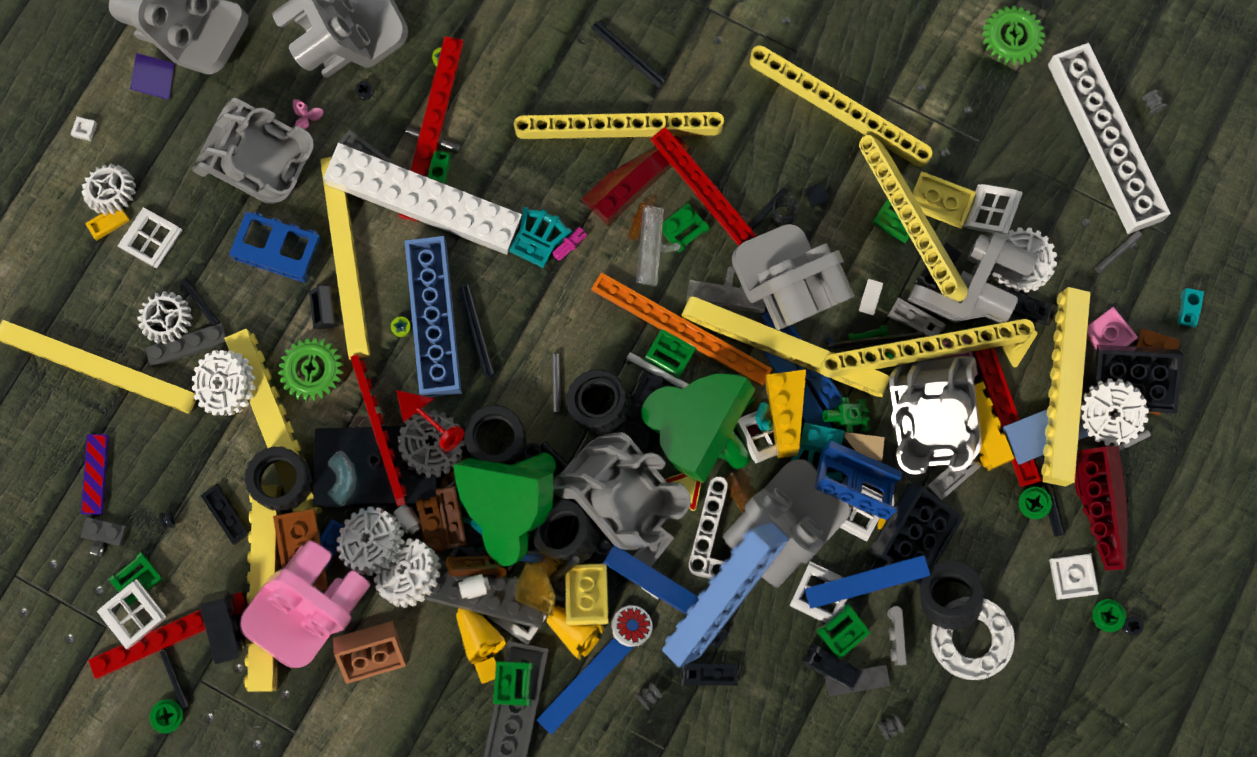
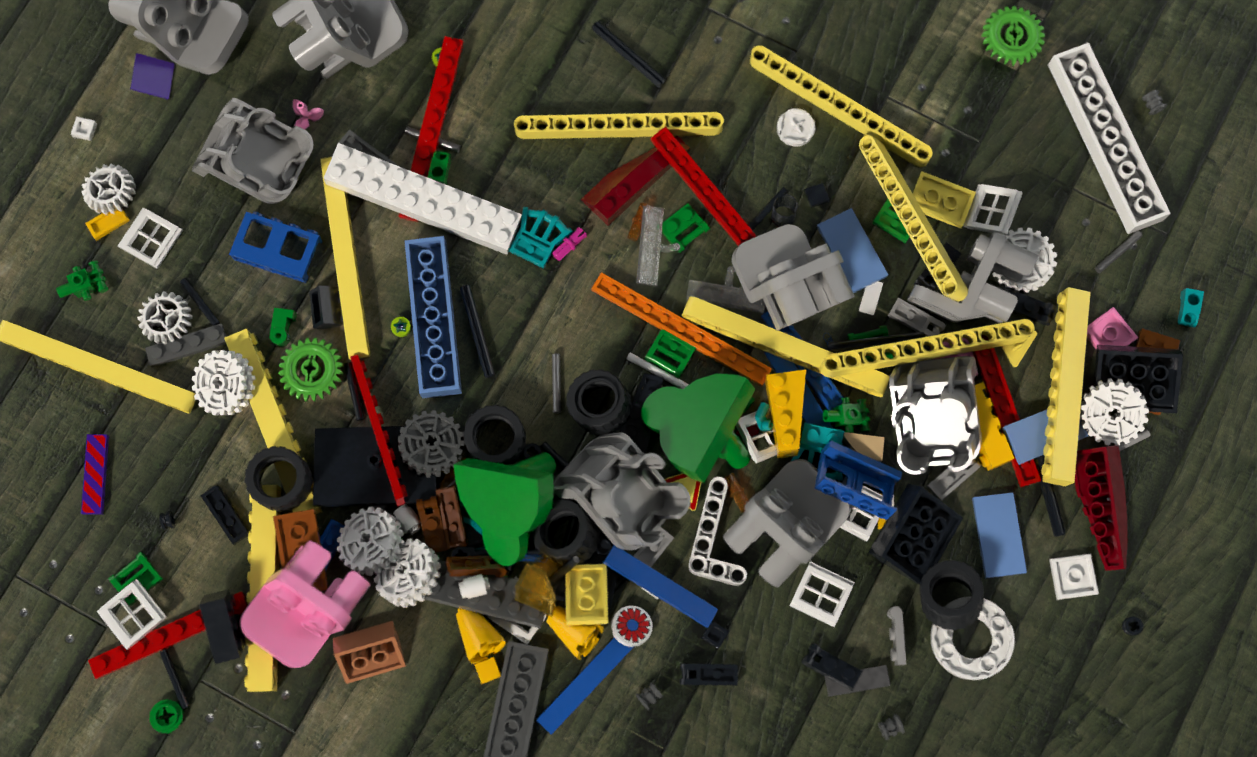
dark grey plate [80,517,127,557] -> none
clear light blue cylinder [327,451,357,507] -> none
black bush [355,81,374,100] -> none
red piece [396,390,464,452] -> none
green plate [493,661,534,706] -> none
medium blue brick [662,522,790,667] -> none
blue tile [805,556,930,609] -> none
green plate [816,604,871,659] -> none
green gear [1019,487,1052,520] -> none
green gear [1092,599,1126,632] -> none
none -> green piece [56,260,109,301]
none -> green leg [270,308,297,347]
none -> black bar [344,362,364,421]
none -> white tile [777,108,815,146]
none -> medium blue tile [817,208,888,293]
none -> medium blue tile [972,493,1027,578]

